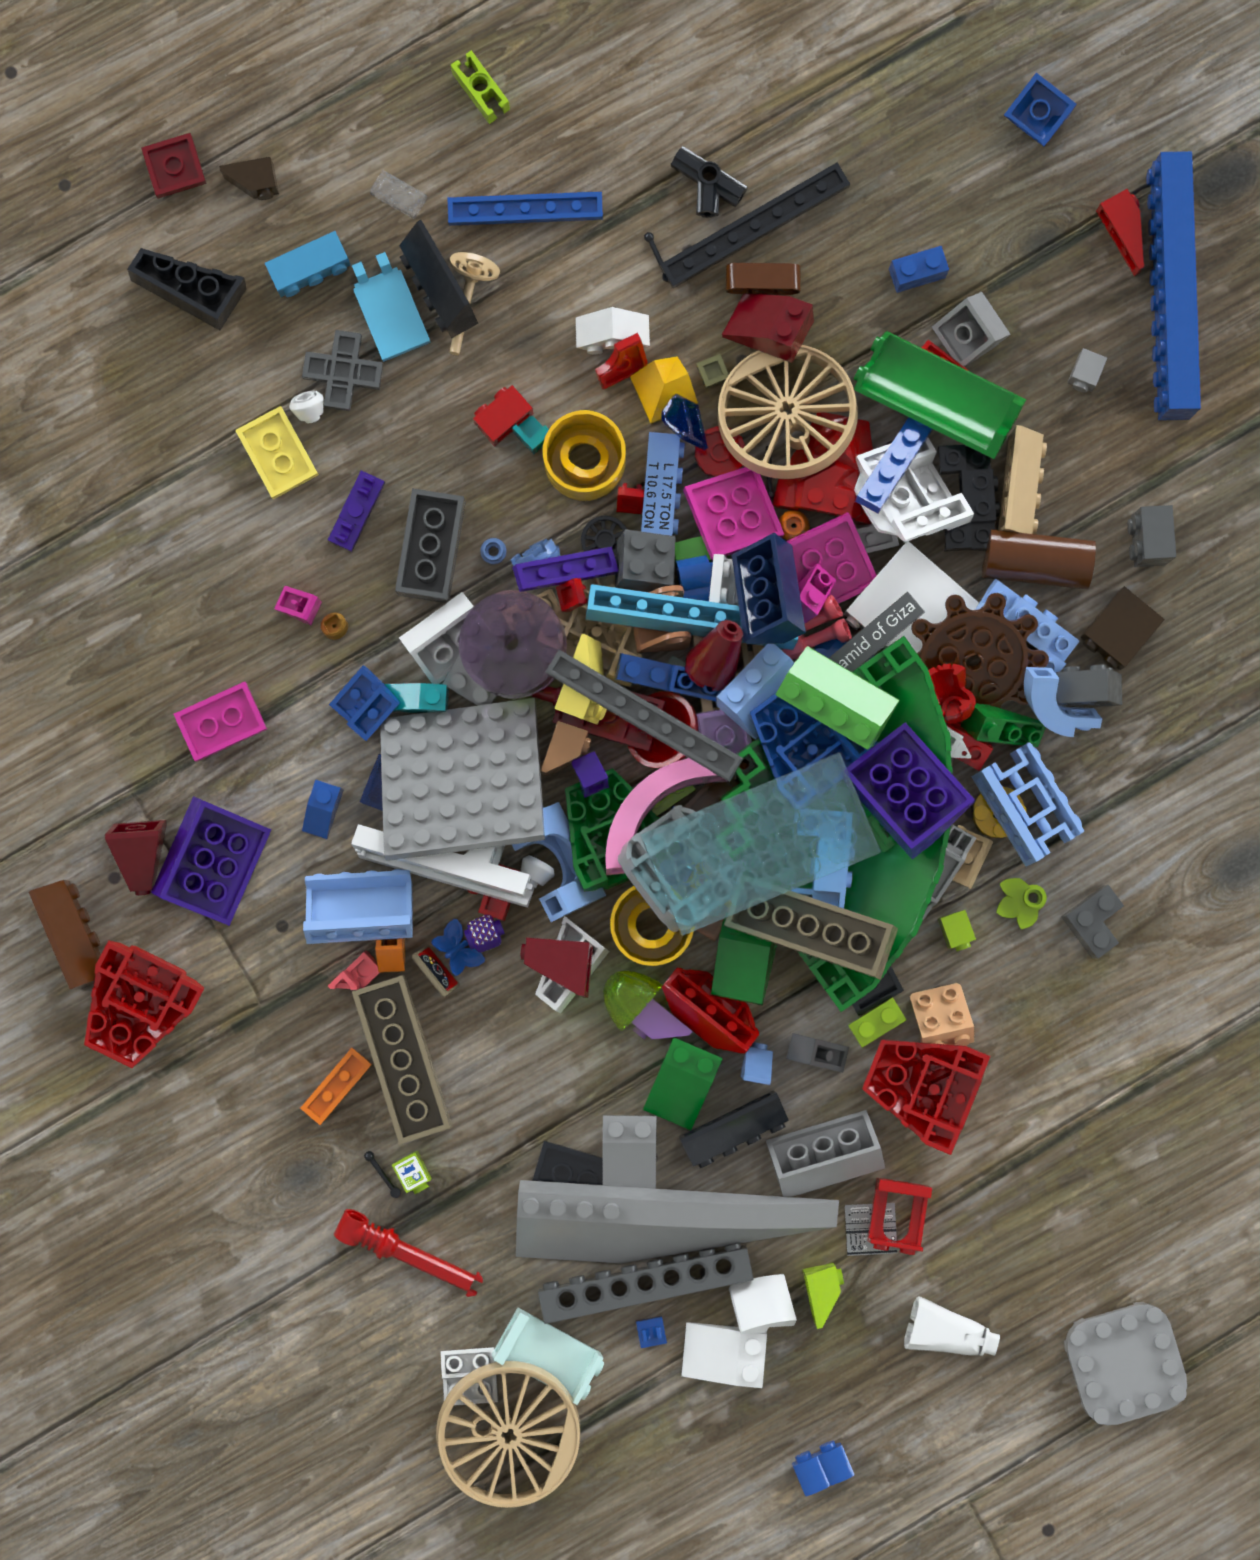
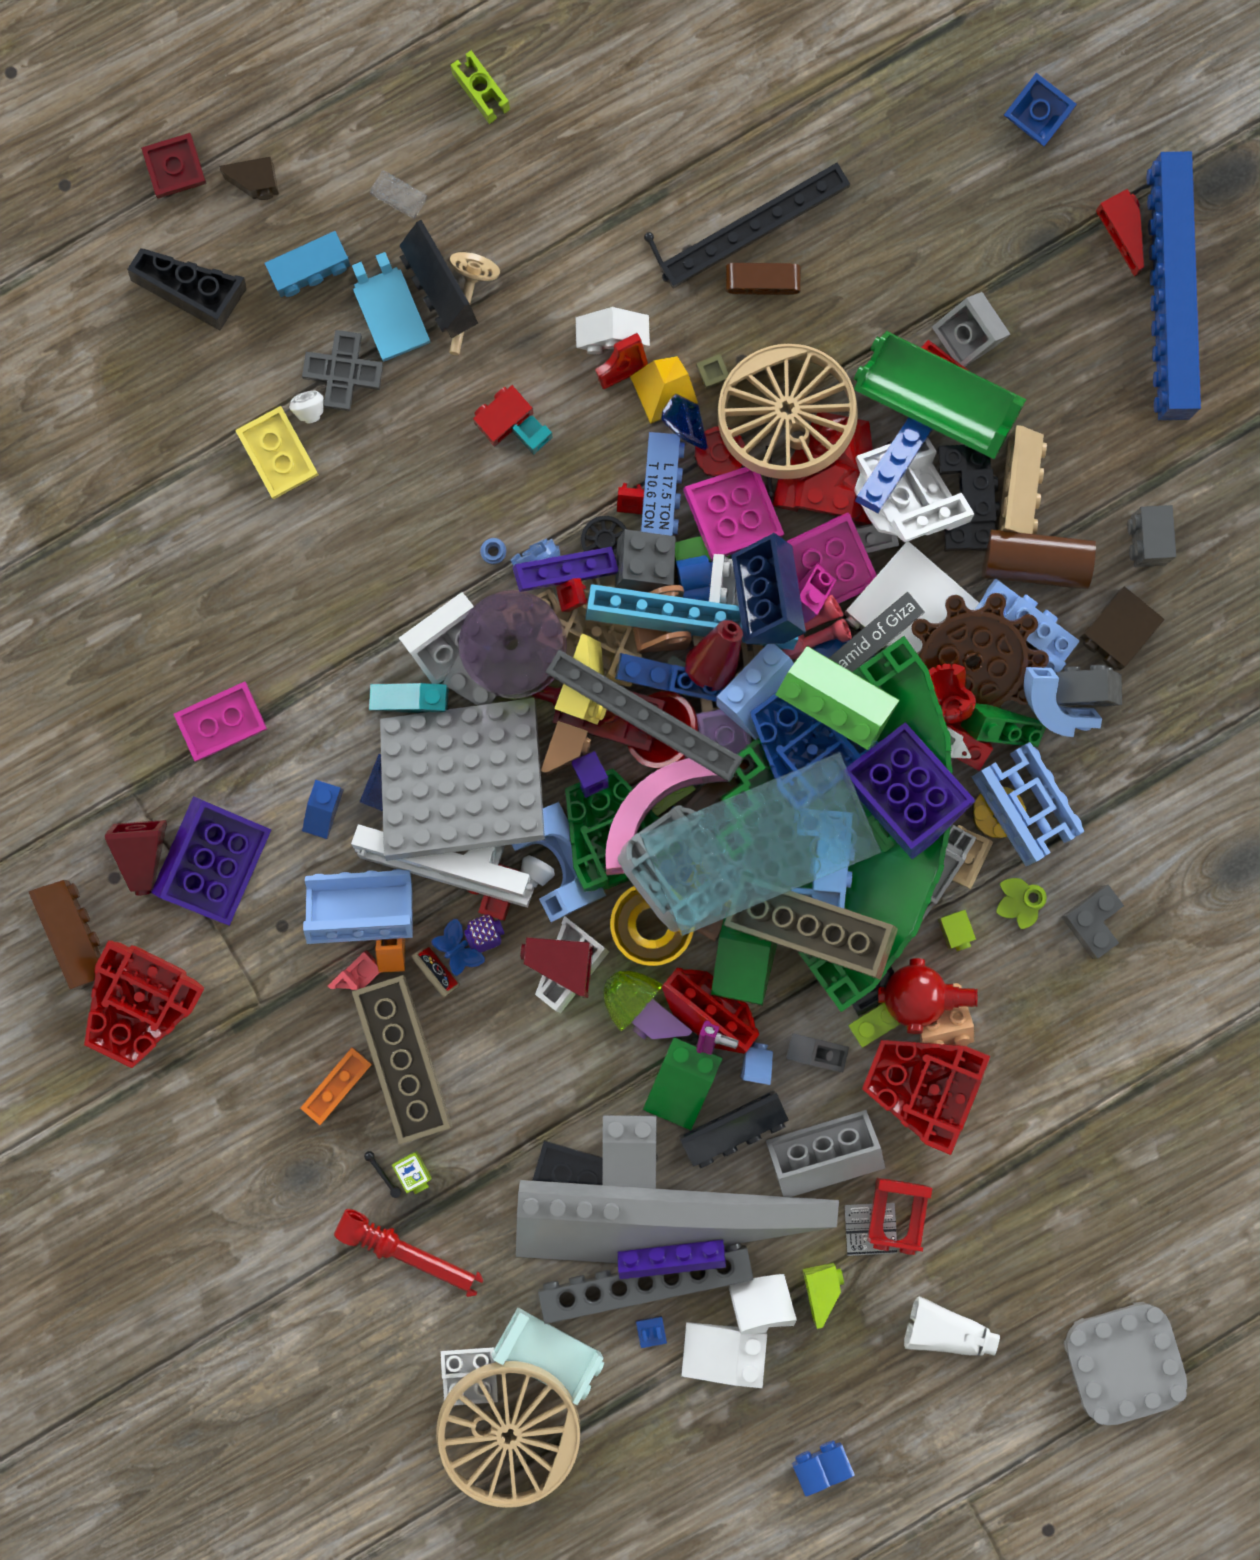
dark pink slope [274,586,322,626] -> none
pearl gold tile [321,613,348,640] -> none
dark purple plate [328,470,385,552] -> none
blue slope [329,665,400,741] -> none
dark grey brick [395,488,466,603] -> none
blue plate [447,192,603,226] -> none
yellow piece [543,410,626,501] -> none
black piece [671,146,748,218] -> none
dark red slope [722,293,814,363] -> none
orange plate [779,510,810,540] -> none
blue brick [889,246,949,293] -> none
light grey brick [1067,348,1107,392] -> none
none -> dark purple plate [618,1239,726,1279]
none -> magenta piece [696,1021,738,1055]
none -> red piece [878,958,978,1034]

